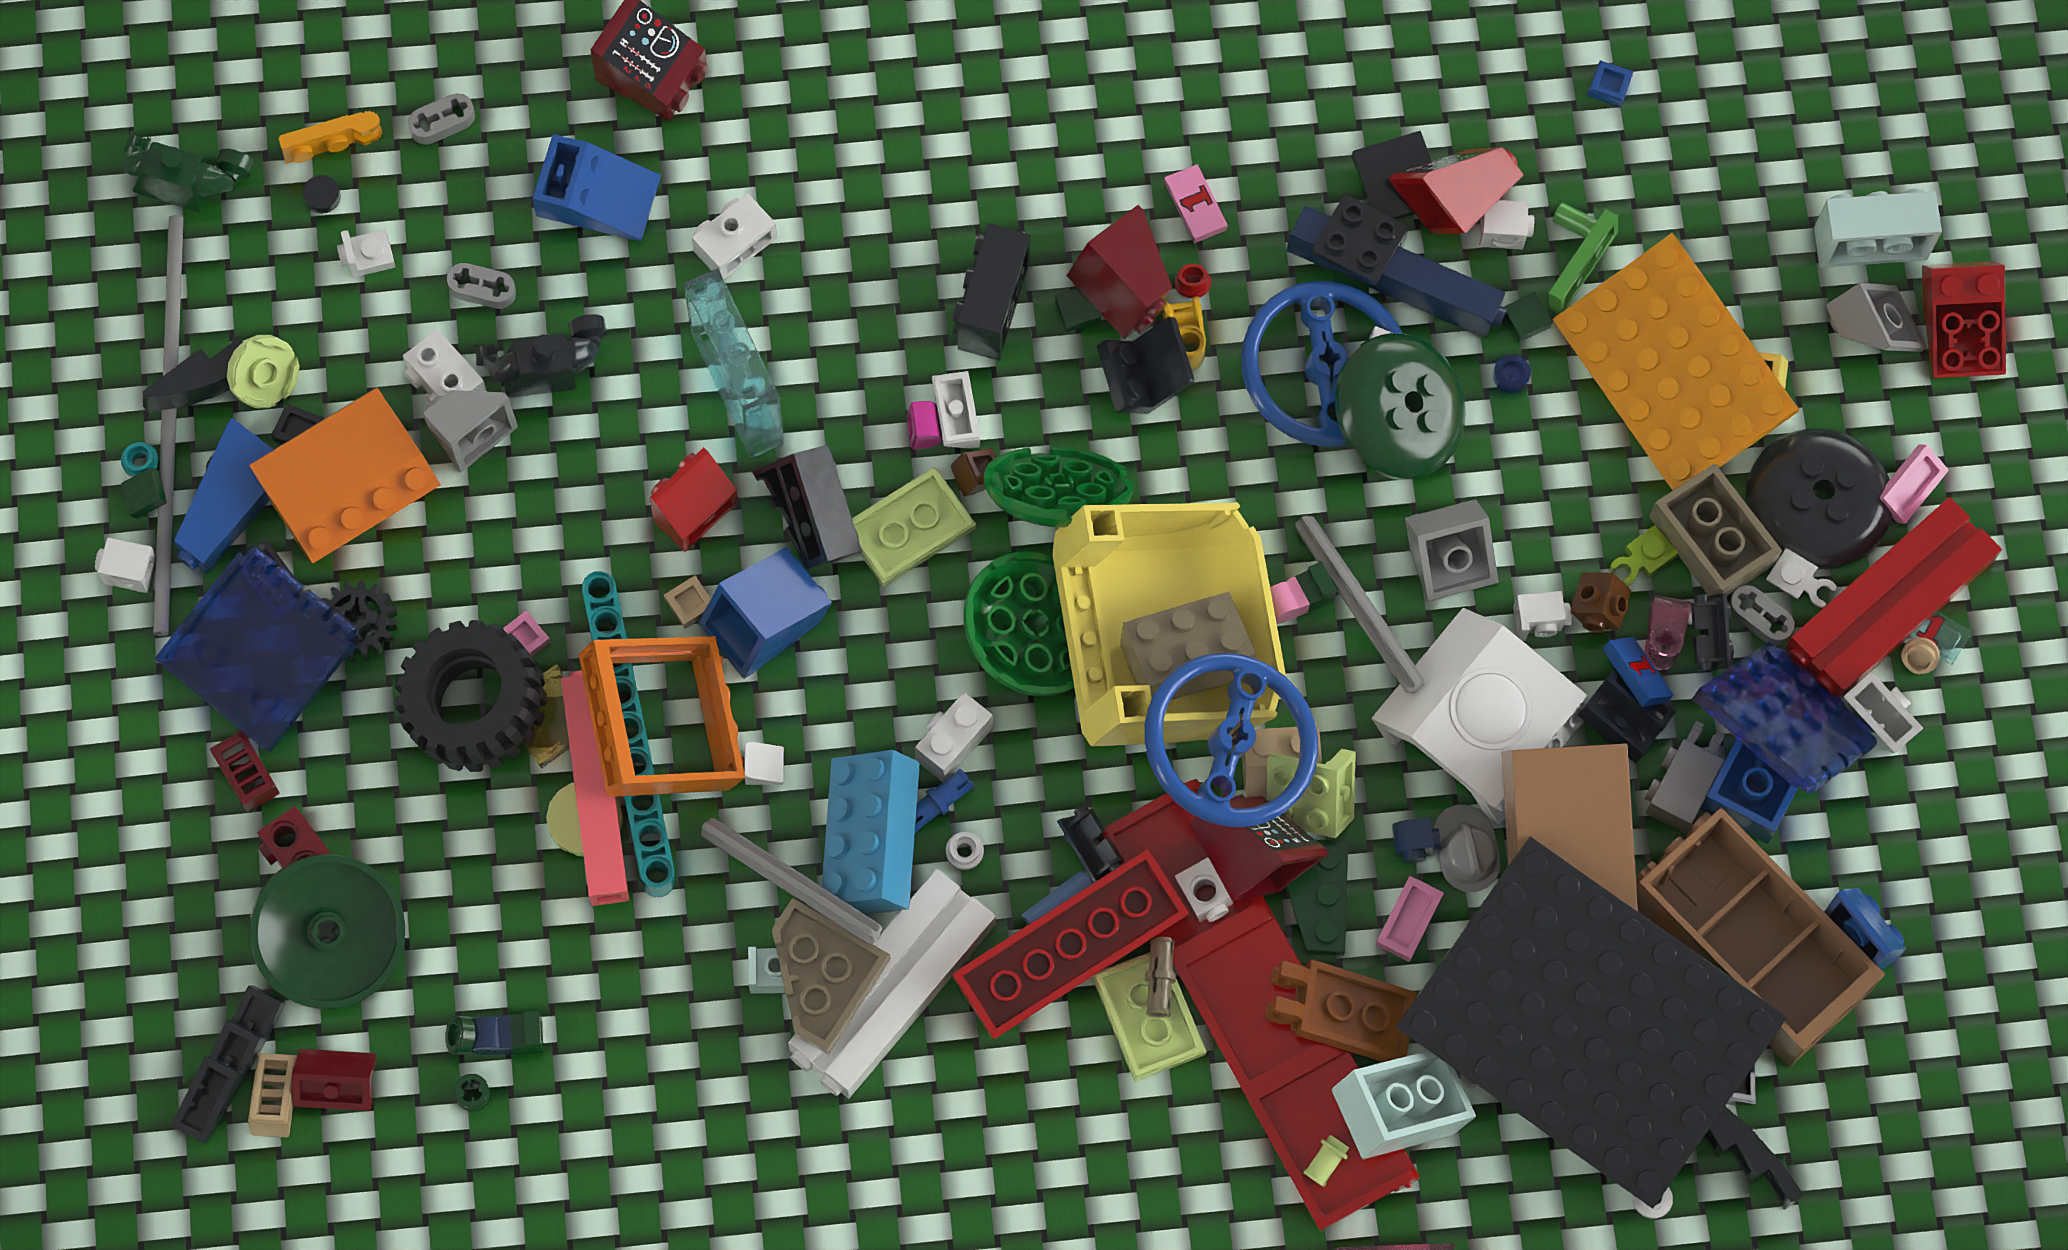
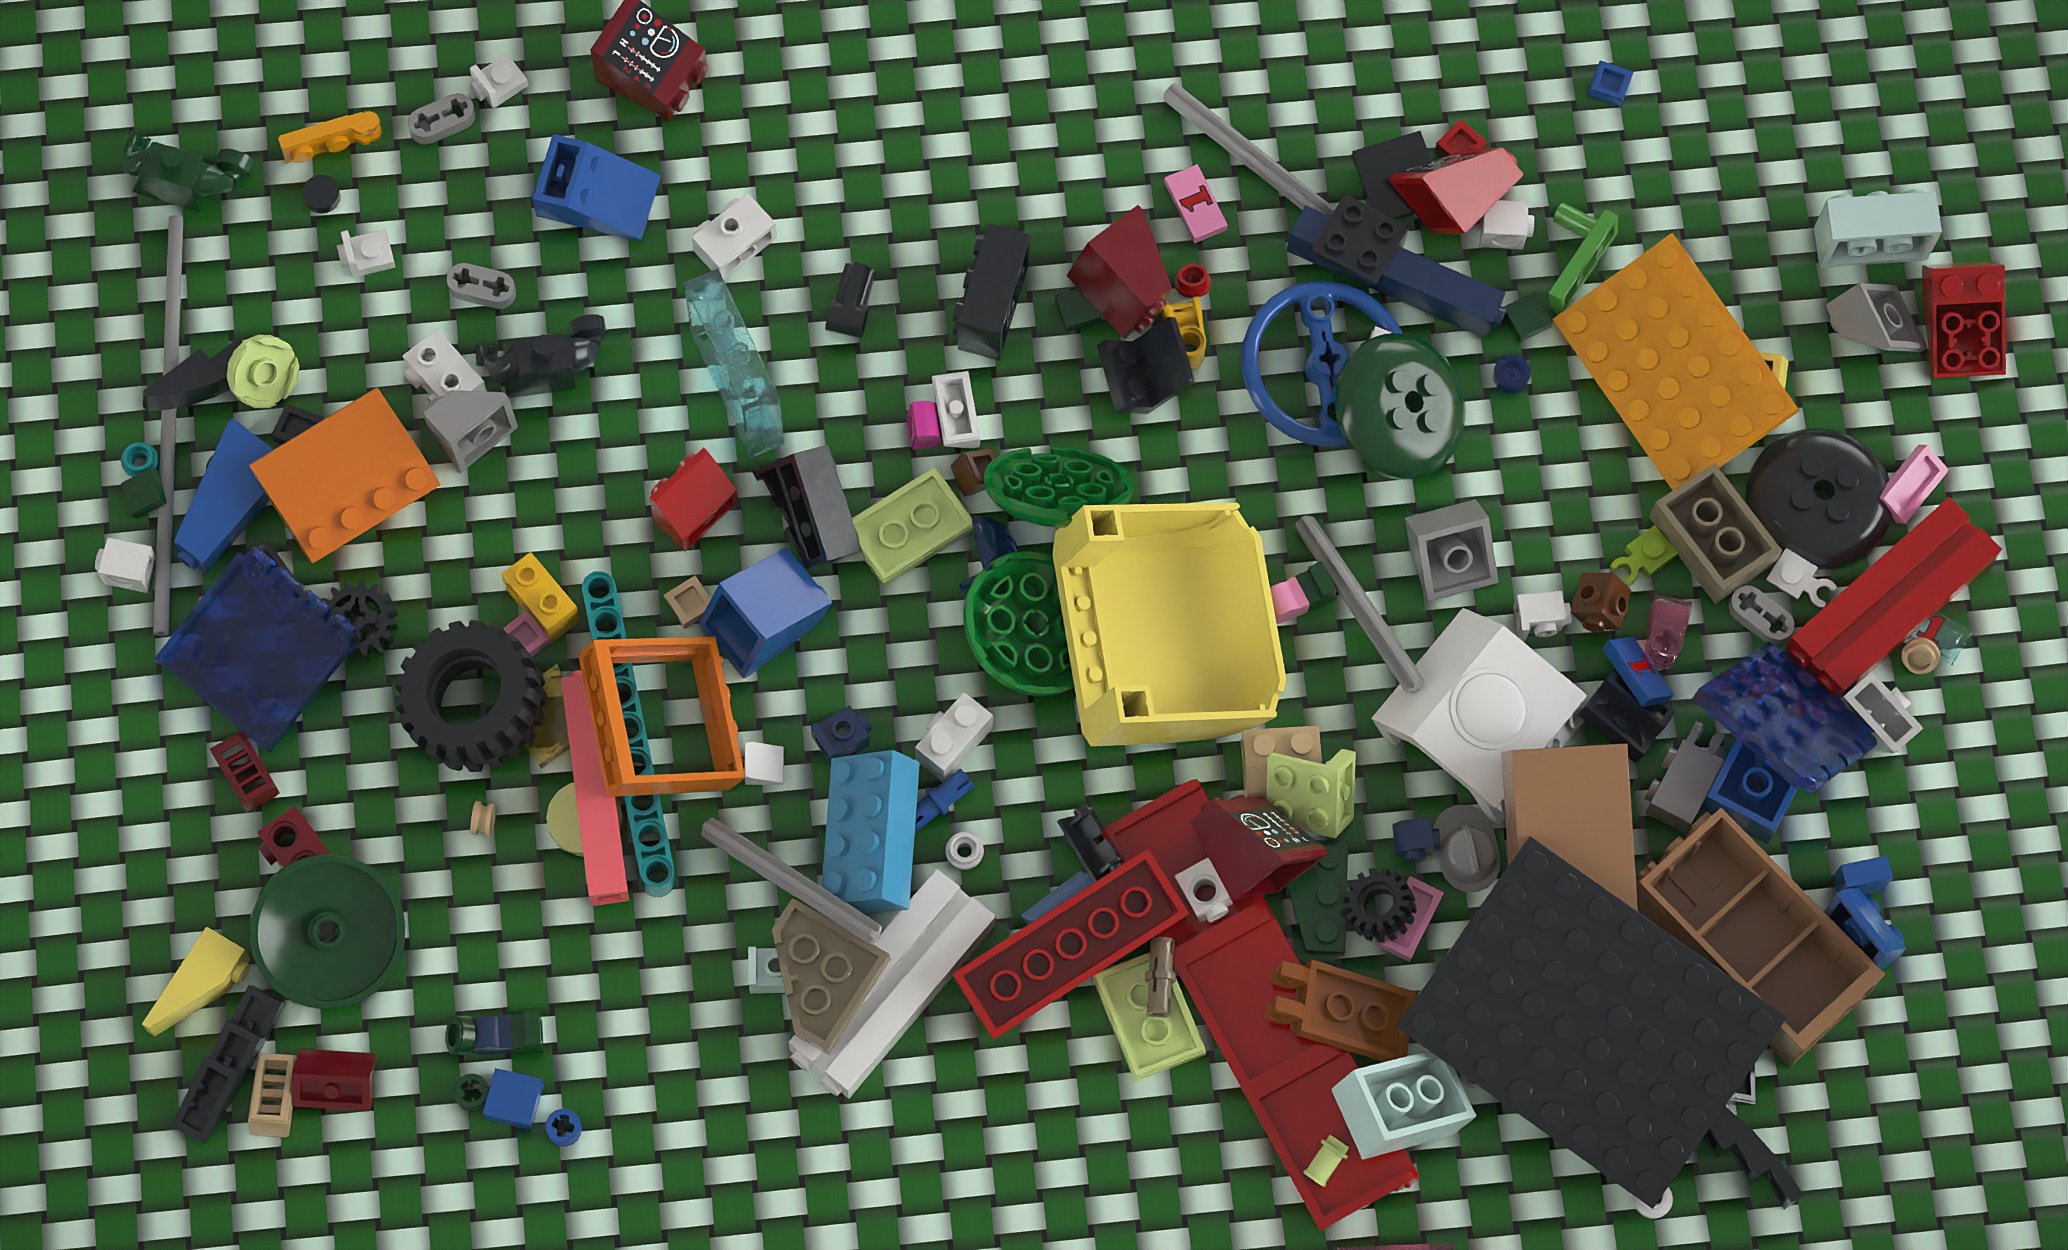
dark tan brick [1120,591,1256,700] -> none
blue piece [1144,653,1318,827] -> none
black hinge [1690,593,1734,671] -> none
none -> light yellow slope [142,927,251,1037]
none -> white bracket [469,54,529,109]
none -> tan bush [470,800,496,837]
none -> blue piece [482,1068,544,1130]
none -> yellow brick [501,552,580,643]
none -> blue bush [546,1109,582,1147]
none -> dark blue brick [811,705,872,767]
none -> black piece [825,262,876,338]
none -> piece [959,515,1018,595]
none -> light grey axle [1163,83,1335,216]
none -> black tyre [1343,867,1417,943]
none -> red tile [1435,119,1487,157]
none -> blue piece [1832,855,1893,894]

